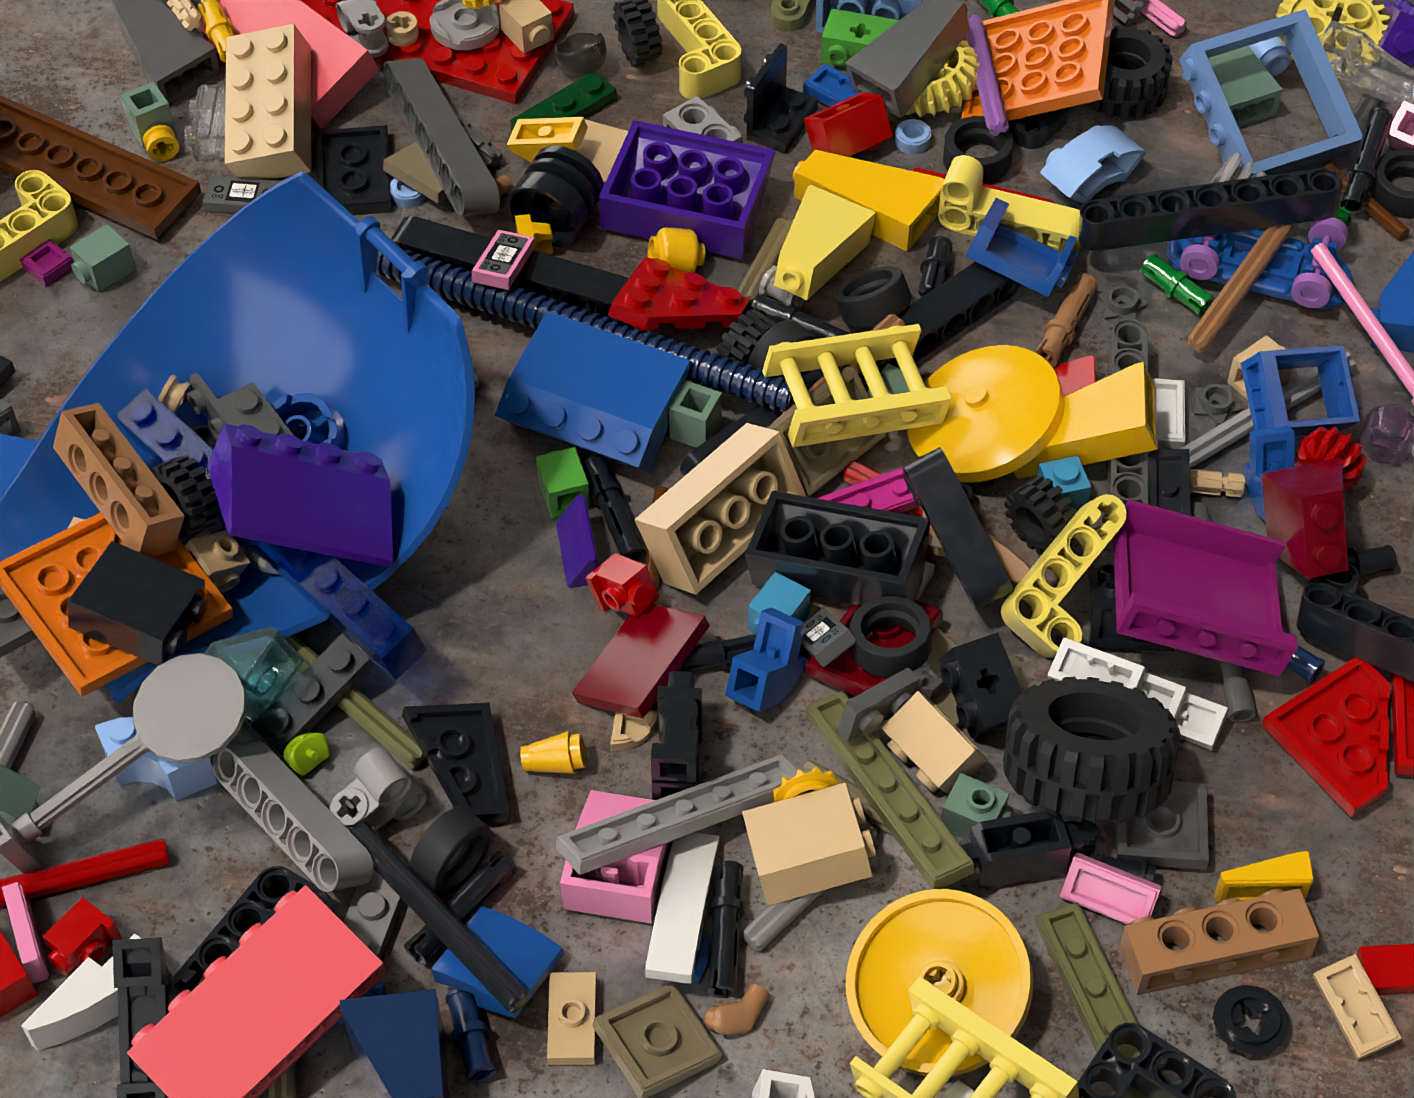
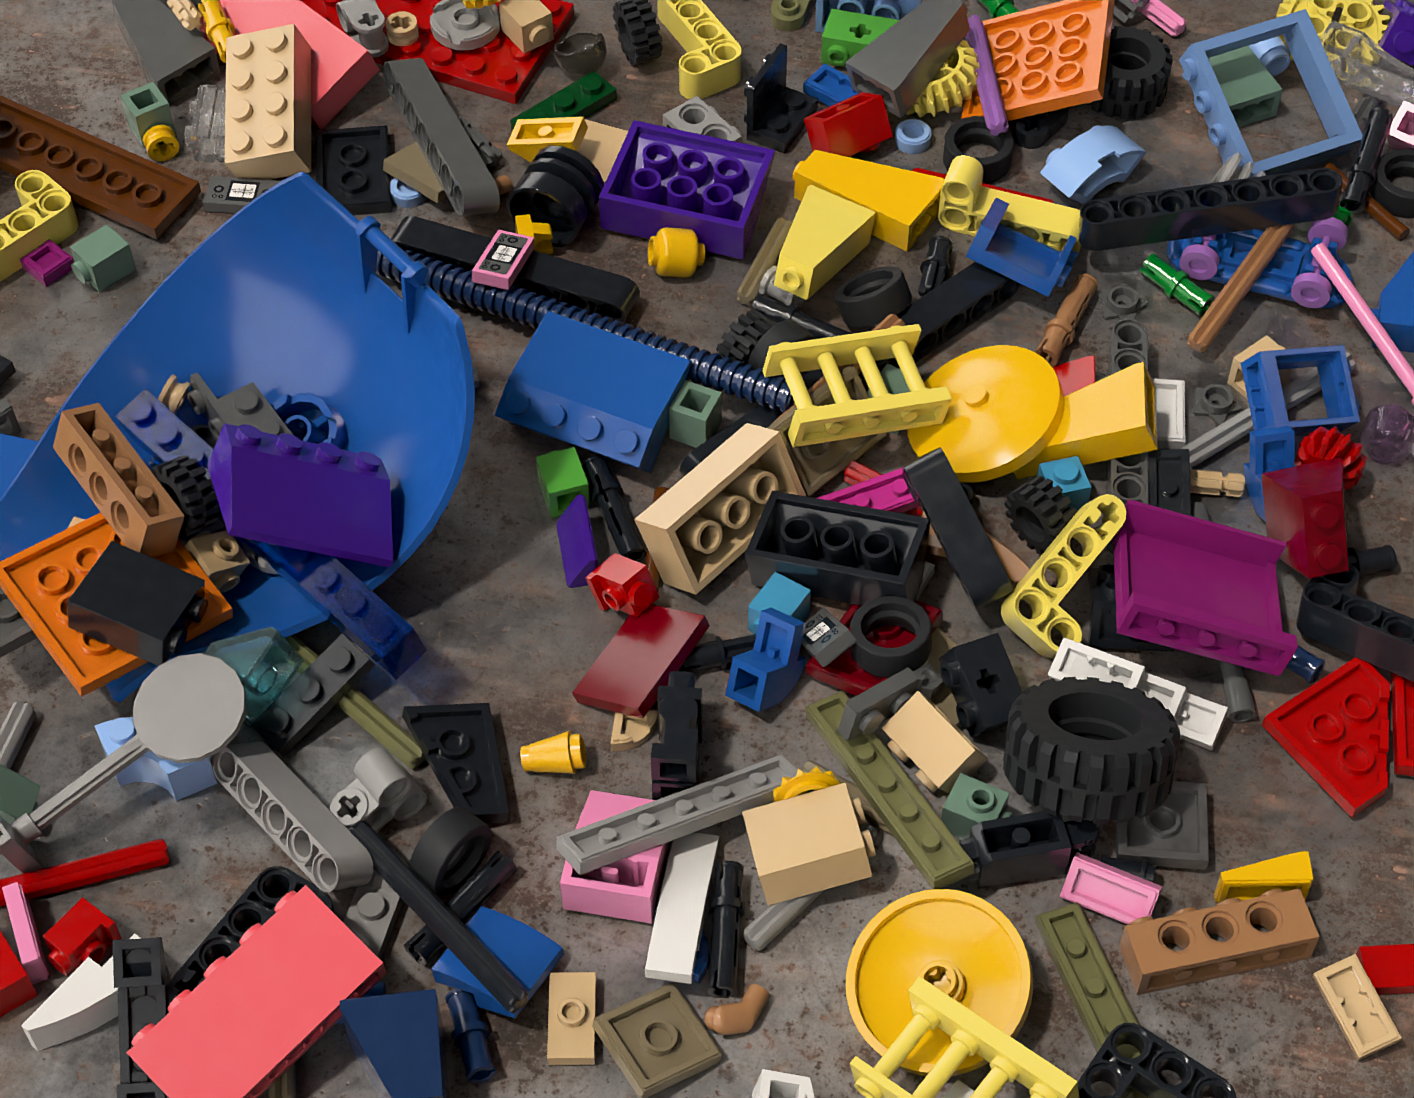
lime piece [283,733,330,776] -> none
red plate [608,257,750,330] -> none
black gear [1212,985,1289,1058] -> none

